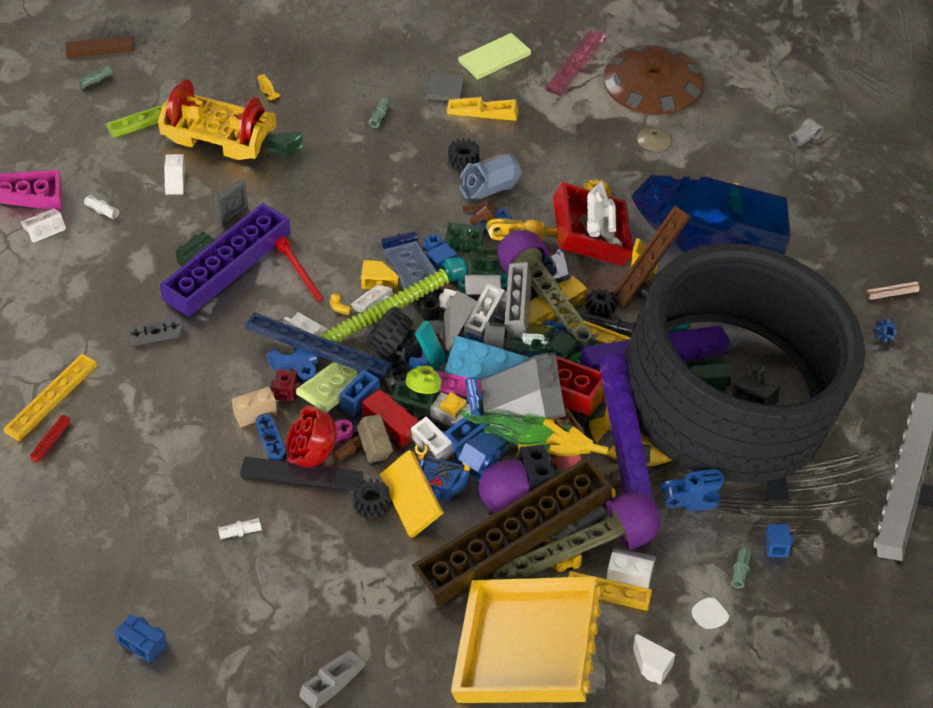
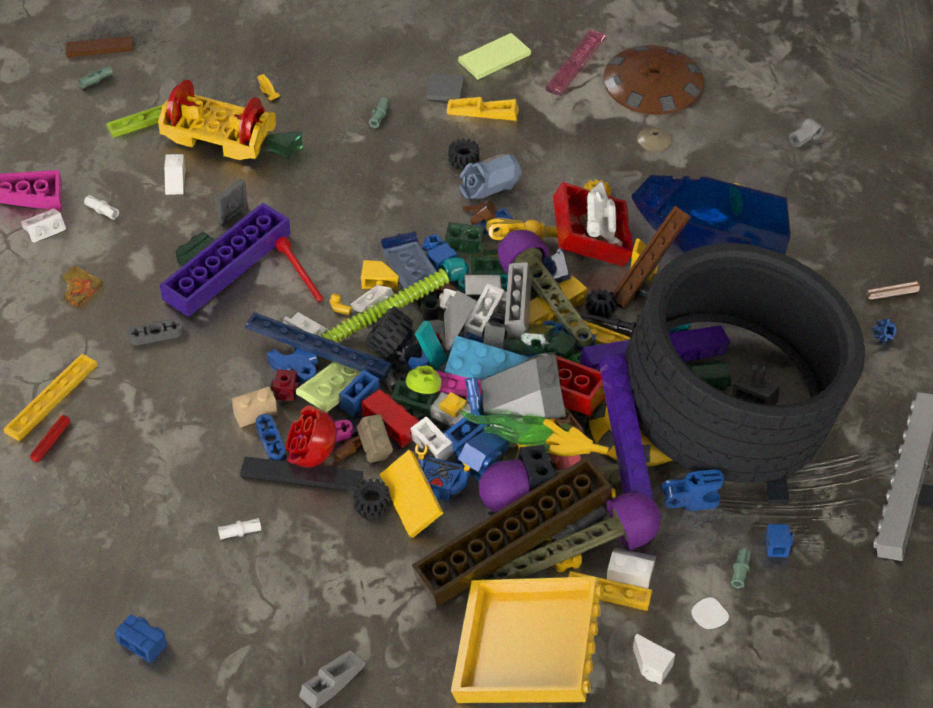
none -> clear yellow tile [62,265,103,307]

